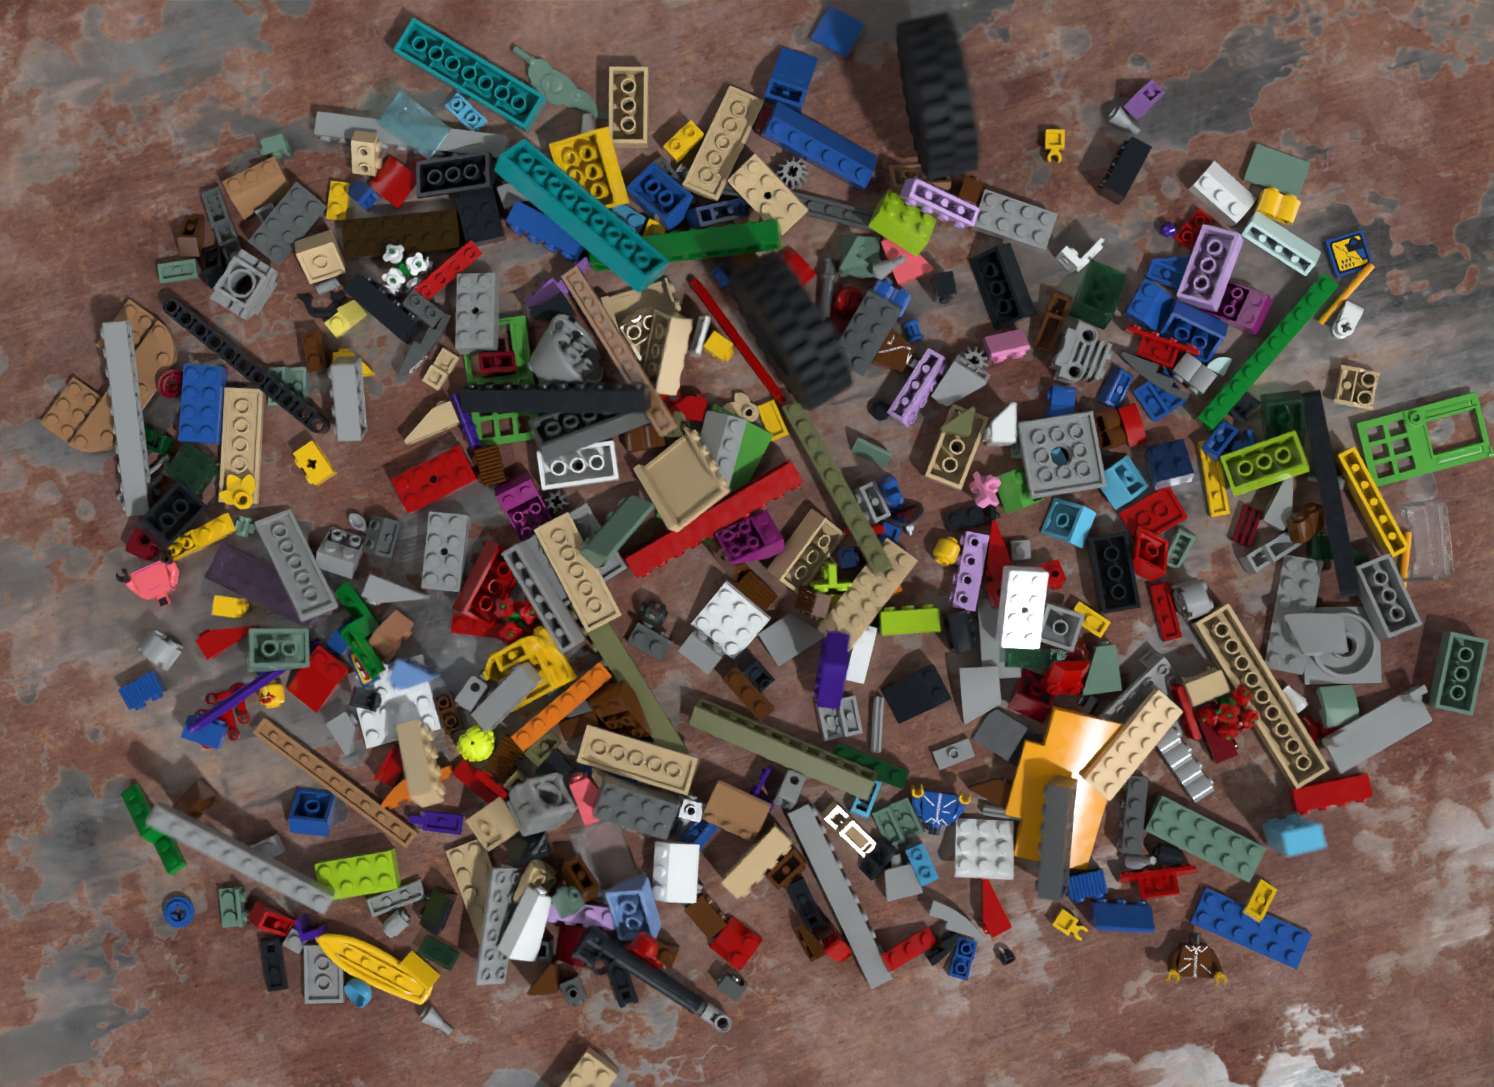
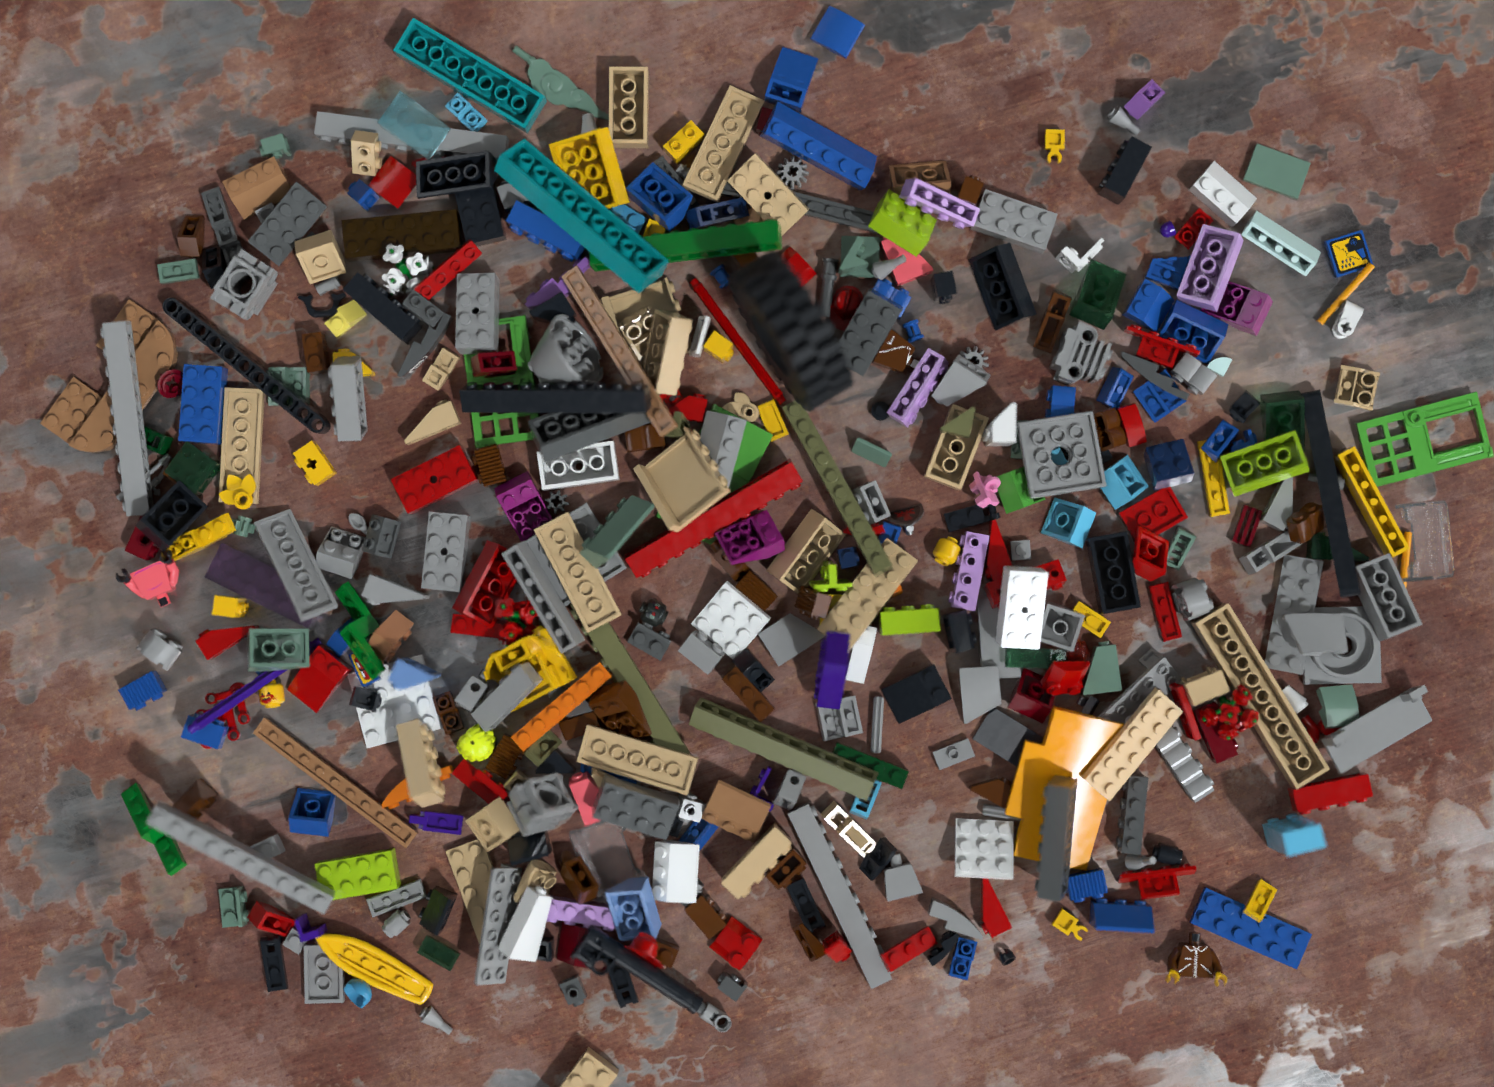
blue gear [163,897,195,928] -> none
yellow plate [326,181,351,221] -> none
light grey slope [326,710,359,756] -> none
red panel [374,744,404,788] -> none
yellow tile [398,951,441,991] -> none
dark purple pin [450,393,482,449] -> none
reddish brown slope [526,956,560,996] -> none
sand green brick [551,886,586,919] -> none
sand green slope [872,796,925,846] -> none
blue piece [878,475,904,510] -> none
black tyre [896,12,980,180] -> none
dark azure brick [904,840,939,886] -> none
blue torso [911,784,971,835] -> none
bright pink slope [983,329,1030,364] -> none
sand green brick [1143,794,1266,883] -> none
green brick [1194,273,1339,432] -> none
yellow brick [1254,187,1301,226] -> none
sand green brick [1427,631,1489,716] -> none

